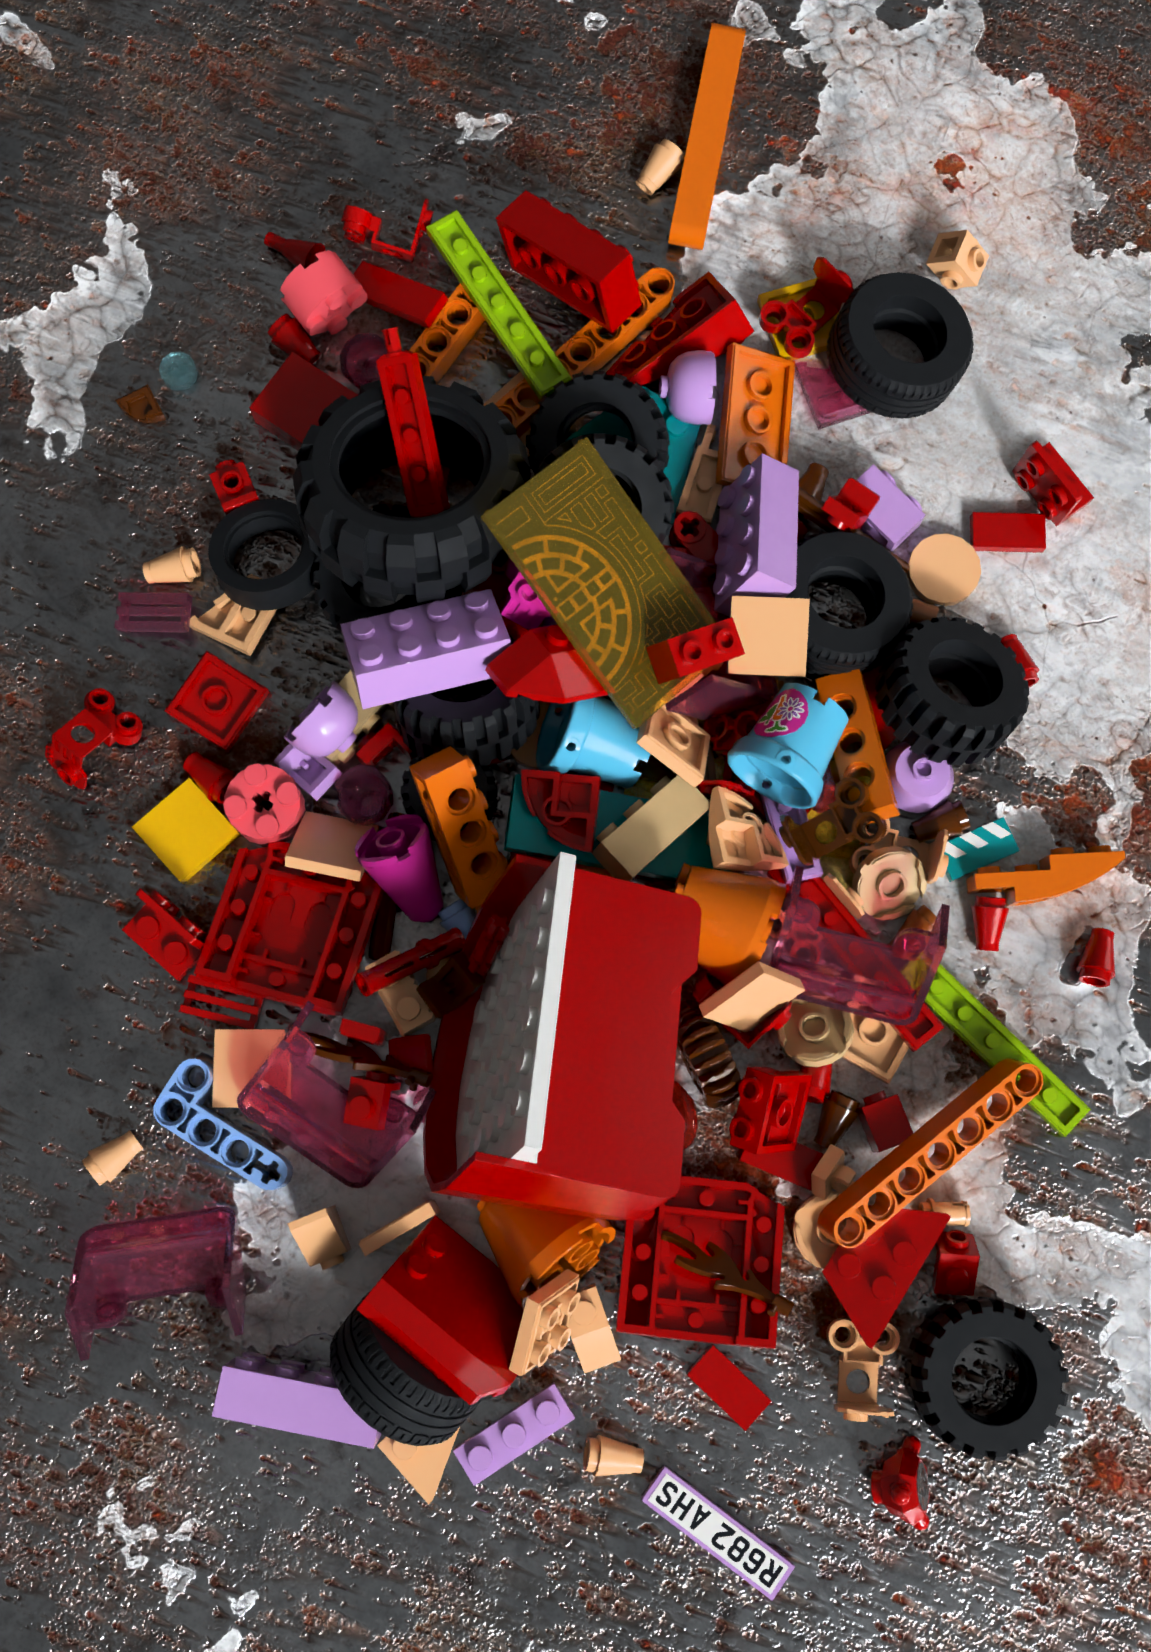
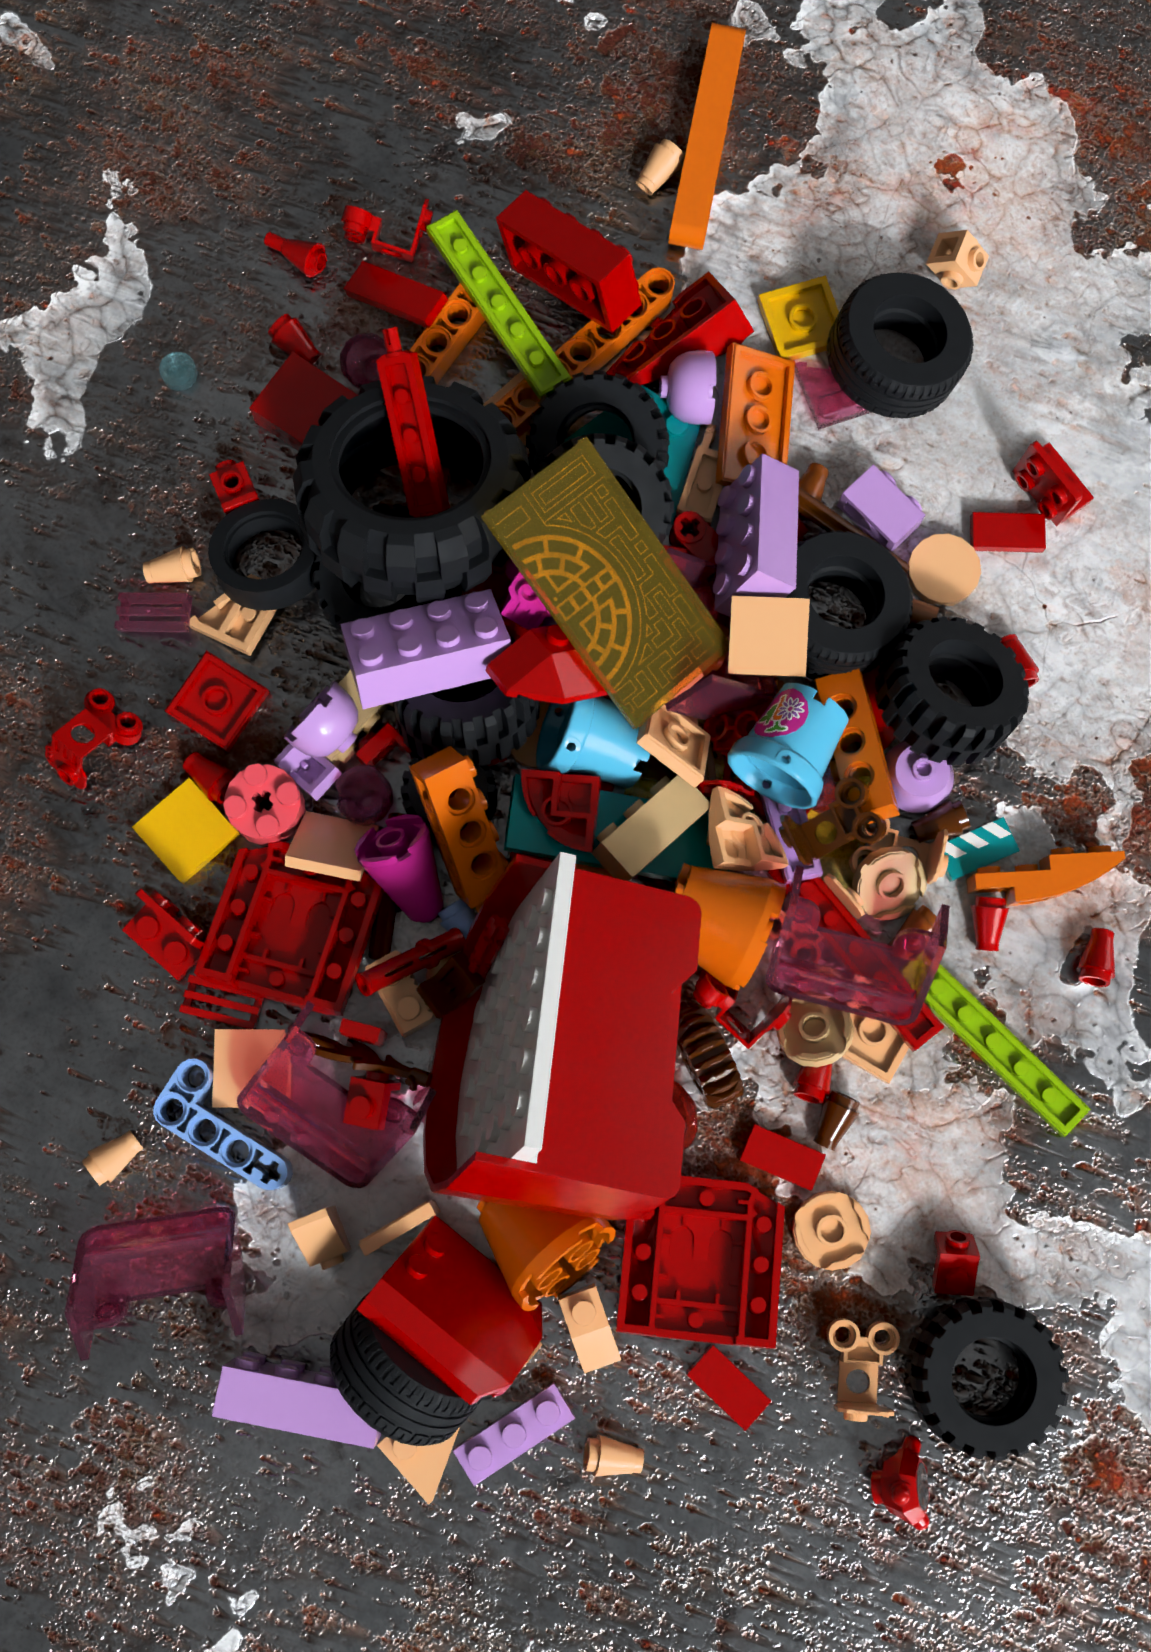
reddish brown tile [115,384,166,423] -> none
coral brick [280,250,367,336] -> none
red slope [388,1034,433,1077] -> none
light nougat tile [509,1269,580,1376] -> none
tile [641,1465,795,1601] -> none
red brick [646,617,745,684] -> none
reddish brown piece [661,1231,795,1318] -> none
light nougat tile [699,961,805,1032] -> none
red plate [729,1067,812,1154] -> none
red piece [759,257,854,358] -> none
light nougat tile [811,1144,856,1200] -> none
orange beam [818,1058,1044,1248] -> none
red bracket [821,478,880,531] -> none
red wing [822,1205,951,1350] -> none
red brick [857,1090,913,1153] -> none
light nougat pin [918,1198,971,1227] -> none

